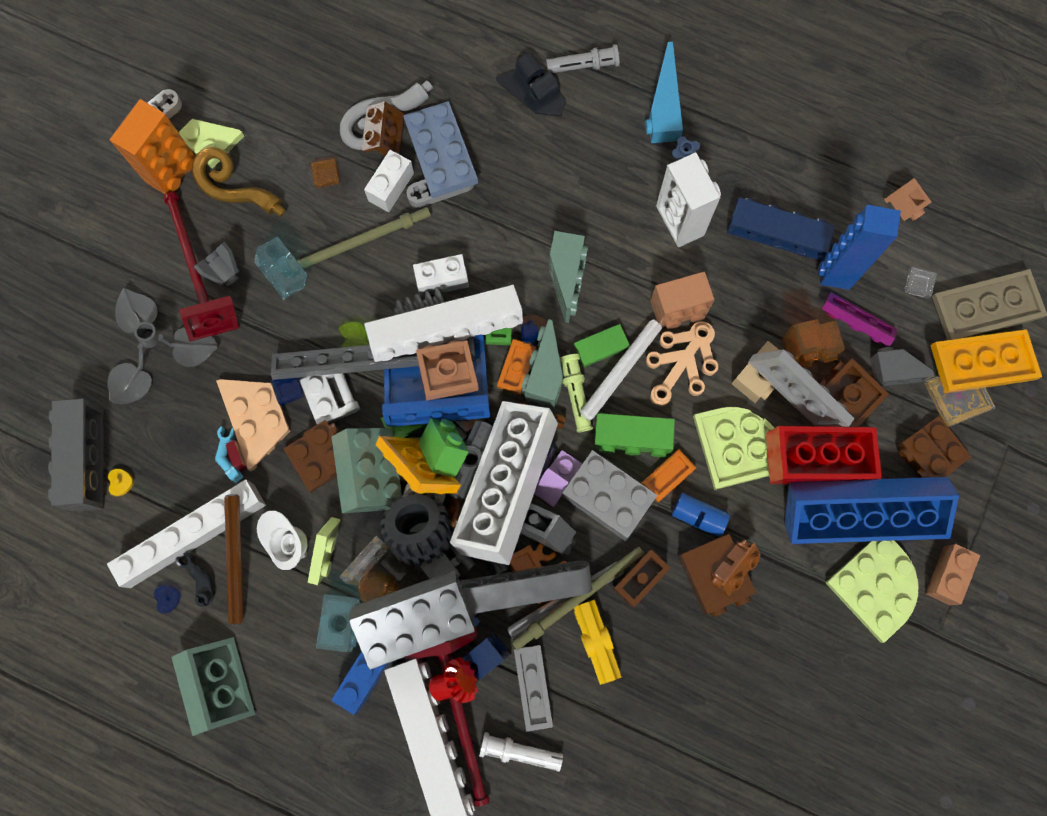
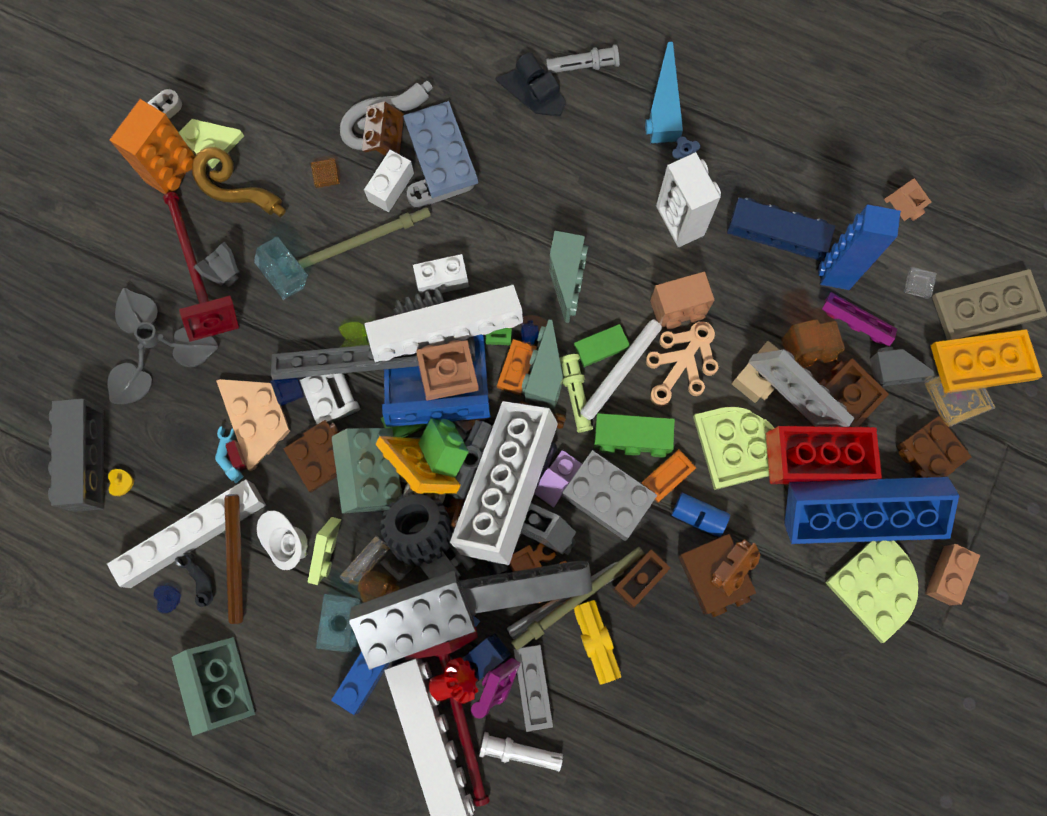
none -> magenta plate [471,658,521,719]

